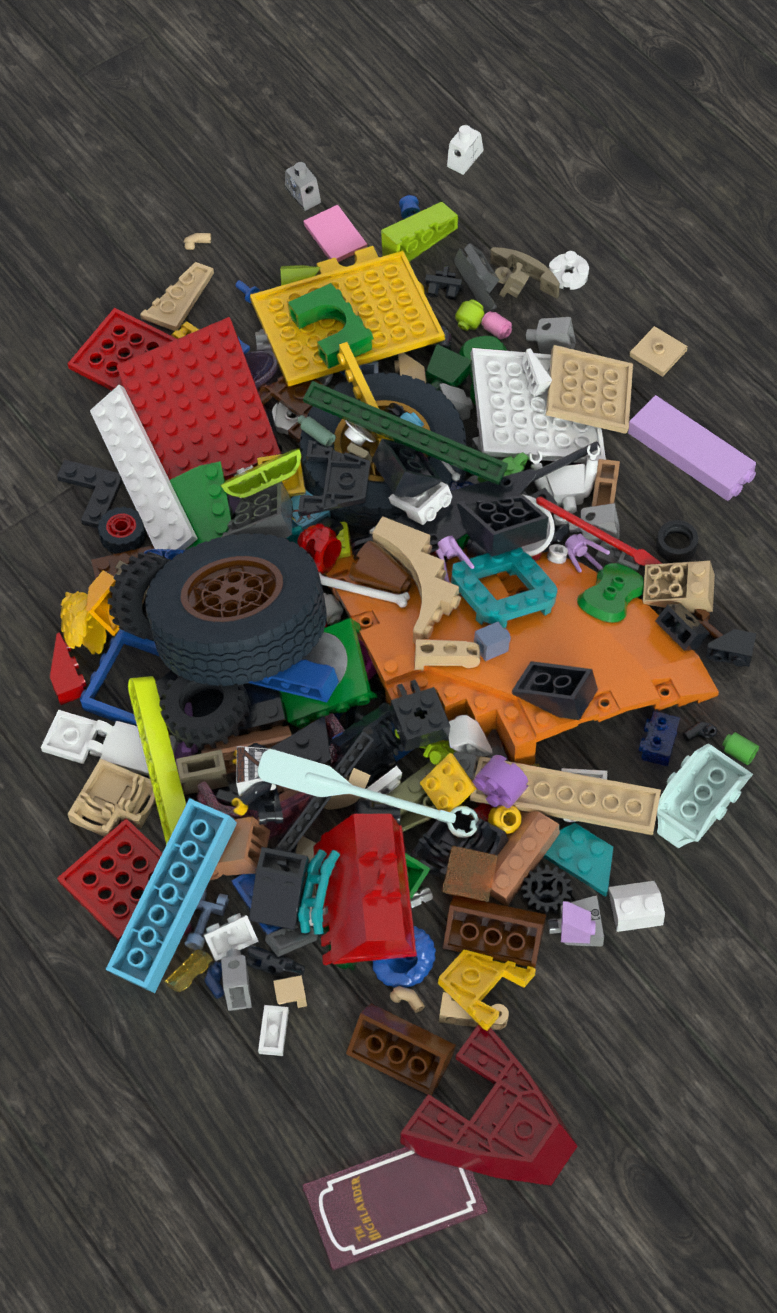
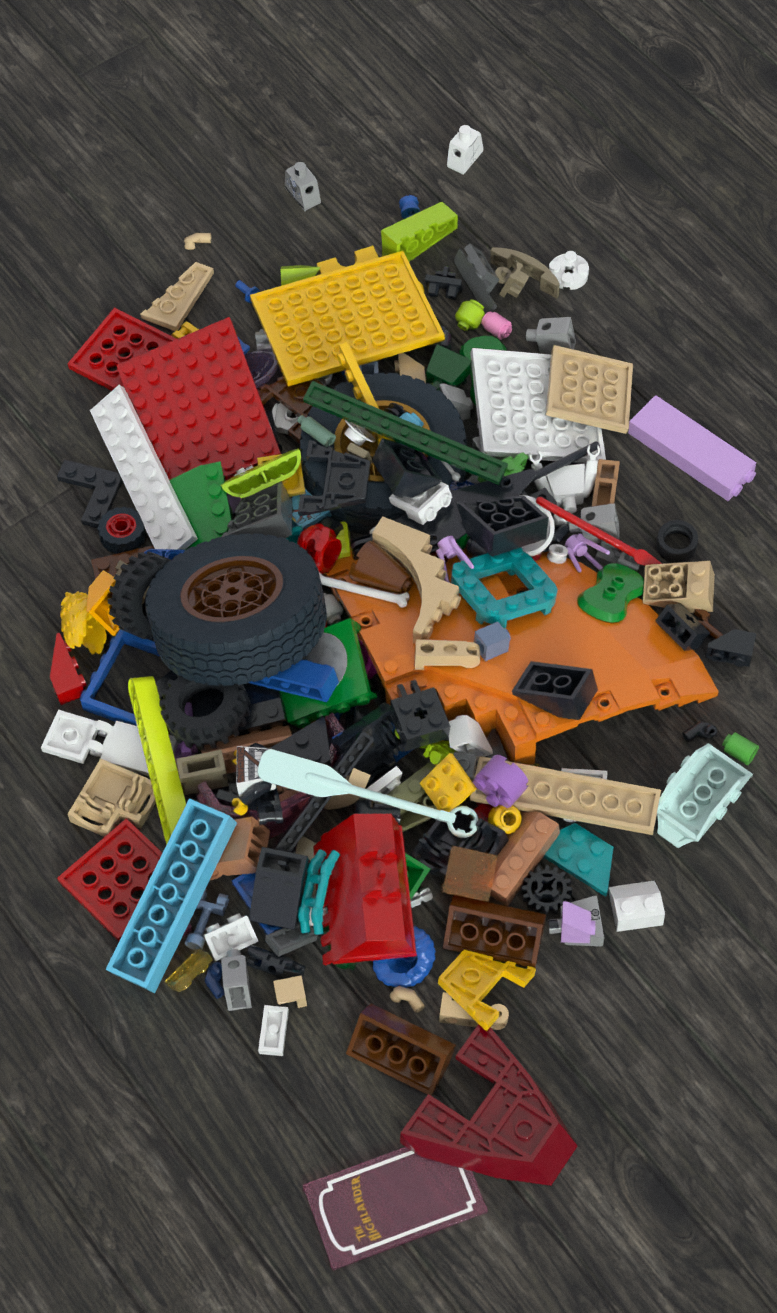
green arch [288,283,373,369] -> none
bright pink tile [304,205,367,262] -> none
white slope [521,349,552,397] -> none
tan plate [630,326,688,377] -> none
clear blue brick [639,711,680,766] -> none

